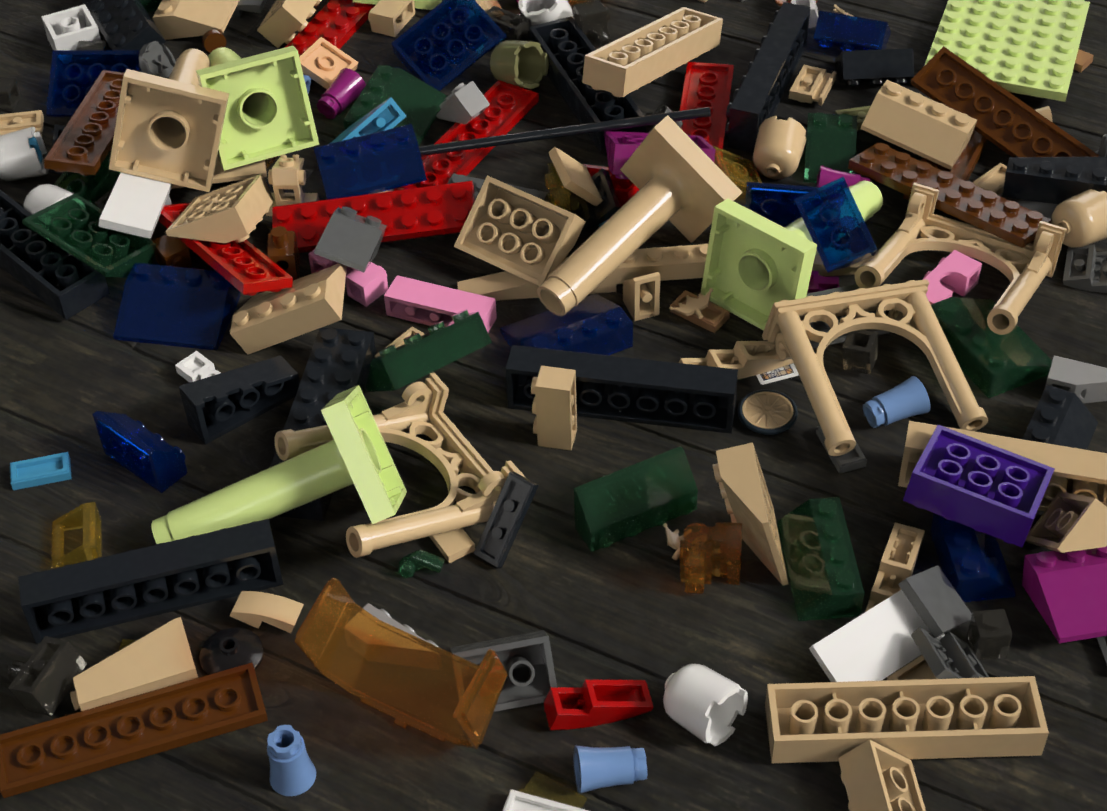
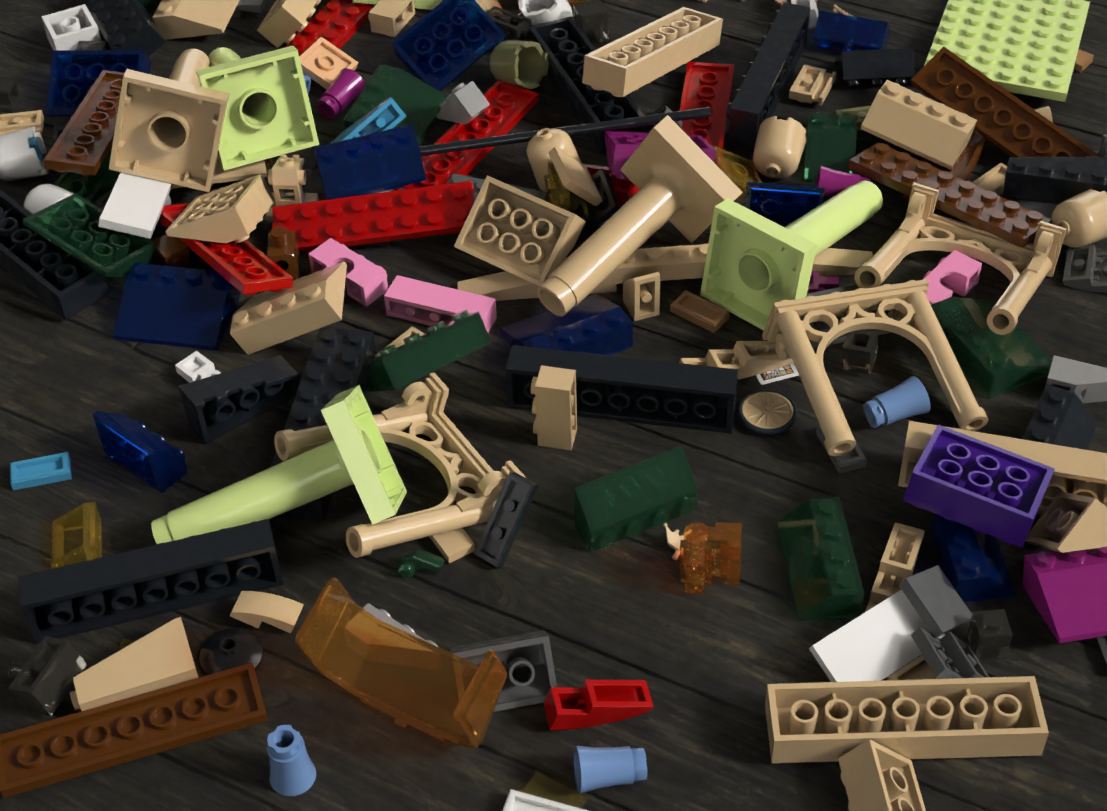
dark grey tile [139,41,176,79] -> none
reddish brown tile [202,30,226,53] -> none
dark grey slope [314,207,387,272] -> none
white cylinder [663,664,748,746] -> none
tan piece [669,288,713,319] -> none
tan slope [713,442,789,585] -> none
clear blue slope [794,177,878,273] -> none
none -> tan cylinder [526,128,582,192]

